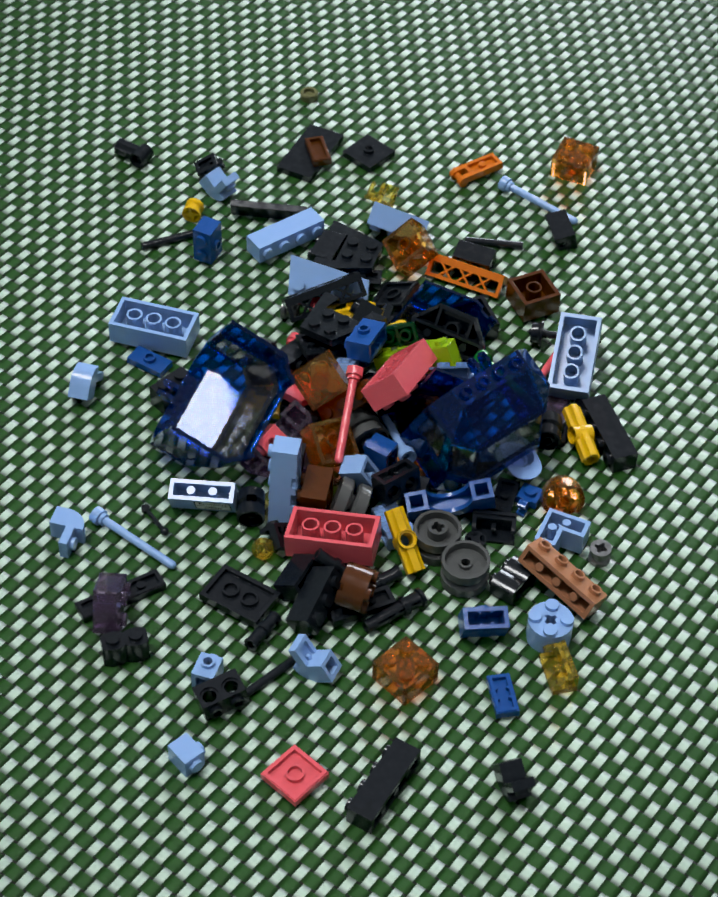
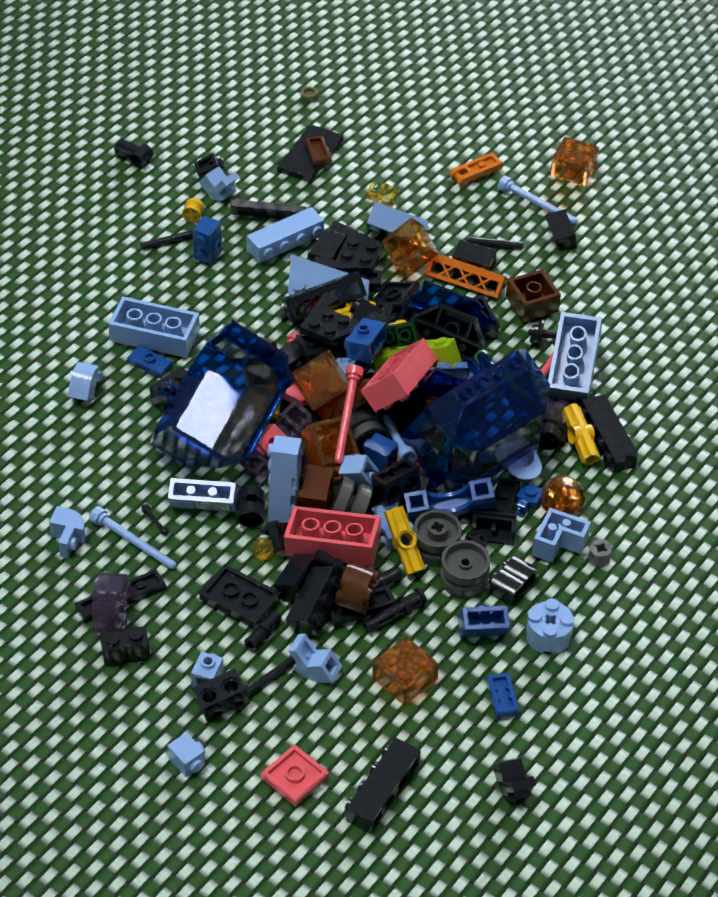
black plate [343,134,395,173] -> none
nougat brick [518,537,608,620] -> none
clear yellow hinge [539,640,579,695] -> none

